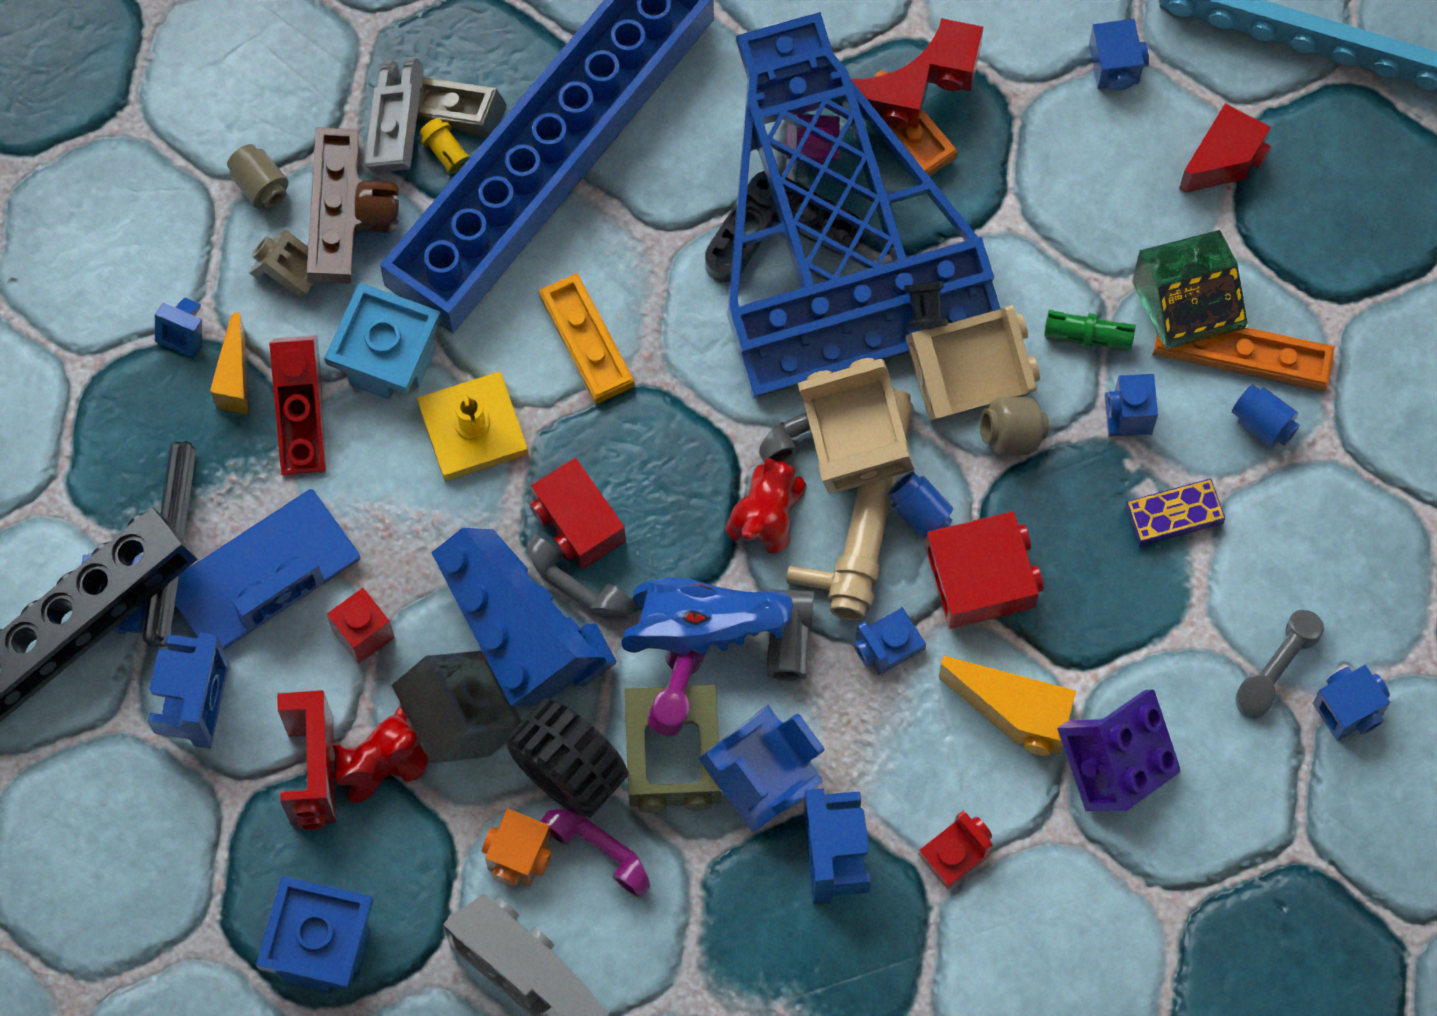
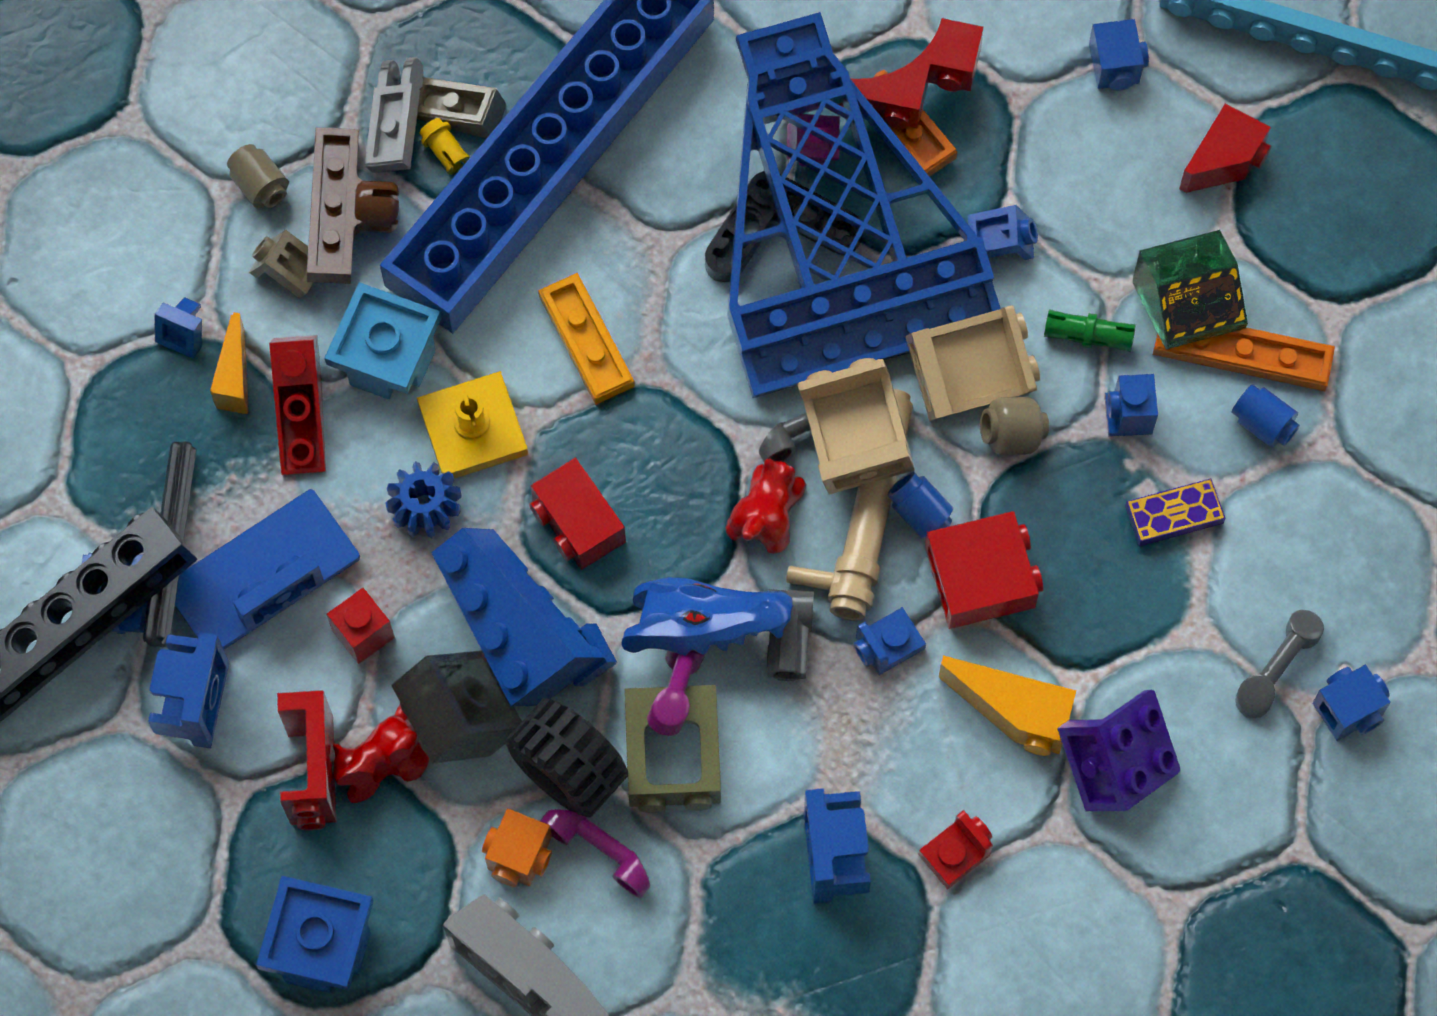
dark grey bar [526,535,637,618] -> none
blue panel [698,705,824,833] -> none
black bush [904,281,948,330] -> none
none -> blue gear [385,461,462,539]
none -> blue bracket [968,205,1038,260]

